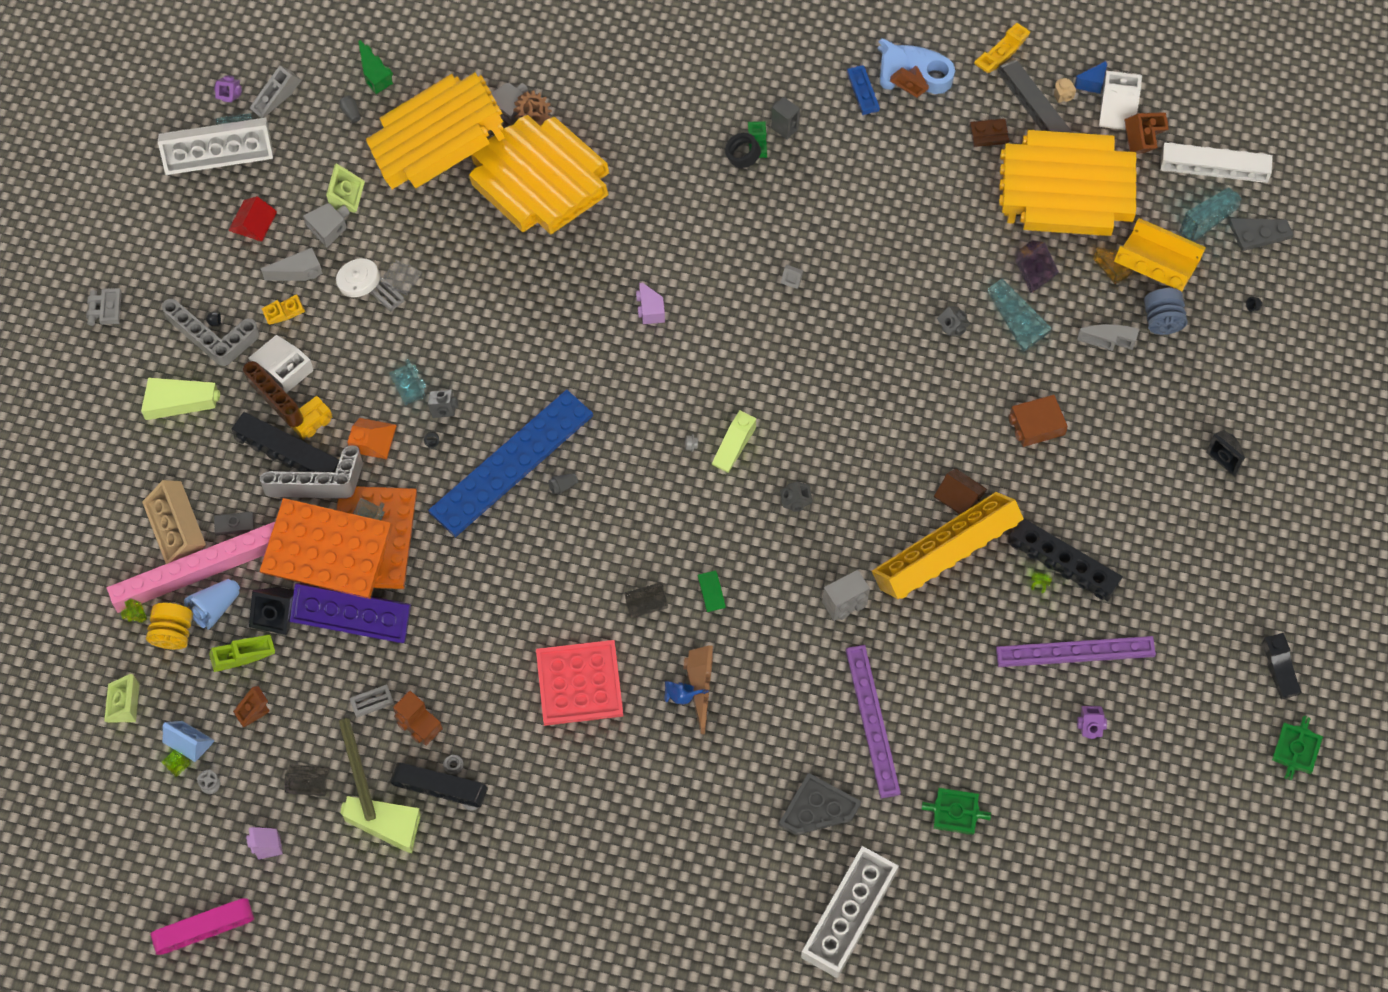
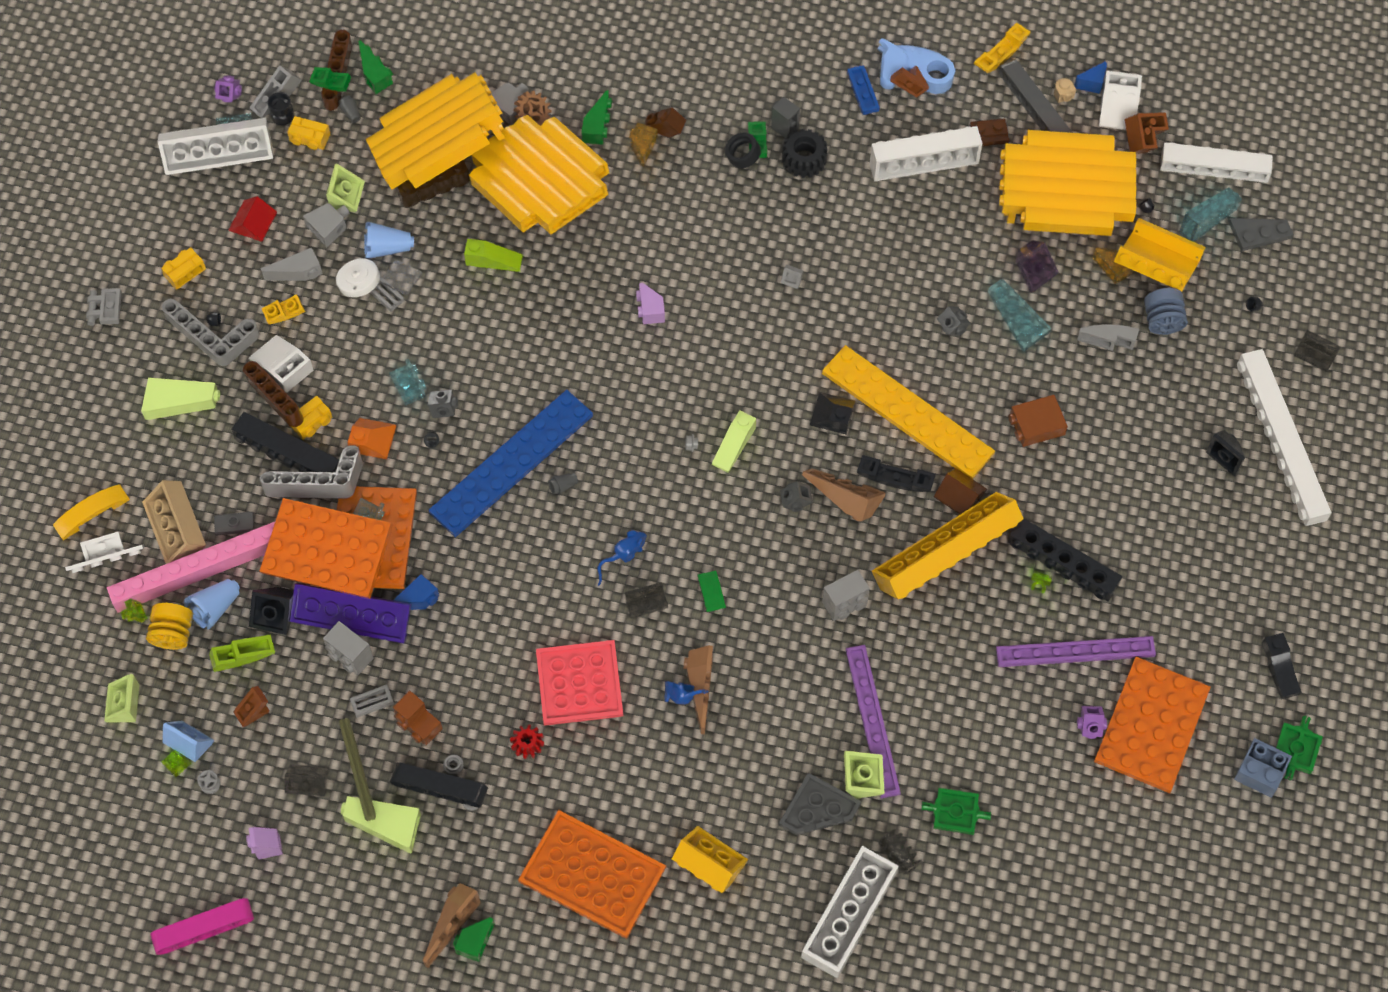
none -> yellow slope [53,484,130,540]
none -> white bracket [65,531,144,573]
none -> yellow brick [161,247,206,290]
none -> black wheel [267,92,294,125]
none -> yellow brick [288,116,330,150]
none -> green slope [309,67,351,92]
none -> reddish brown beam [321,29,352,110]
none -> light grey brick [323,621,374,676]
none -> light blue cone [364,222,414,259]
none -> blue slope [393,574,439,610]
none -> dark brown brick [397,160,470,208]
none -> medium nougat wedge [423,883,481,968]
none -> green slope [453,917,495,962]
none -> lime slope [464,239,523,272]
none -> red gear [510,724,544,760]
none -> orange plate [518,810,666,939]
none -> green slope [581,90,612,145]
none -> blue animal [598,530,647,586]
none -> clear yellow slope [629,123,658,167]
none -> reddish brown slope [643,107,686,137]
none -> yellow slope [672,826,748,893]
none -> black tyre [782,129,828,178]
none -> medium nougat wedge [802,468,886,521]
none -> black slope [810,392,856,434]
none -> yellow plate [822,345,995,479]
none -> yellowish green slope [844,751,885,799]
none -> black slope [857,455,936,492]
none -> white brick [869,126,982,182]
none -> clear smoke piece [878,829,922,875]
none -> orange plate [1094,657,1211,793]
none -> black hinge [1138,198,1154,213]
none -> sand blue slope [1234,738,1292,798]
none -> white brick [1237,349,1331,526]
none -> clear smoke panel [1294,330,1341,372]

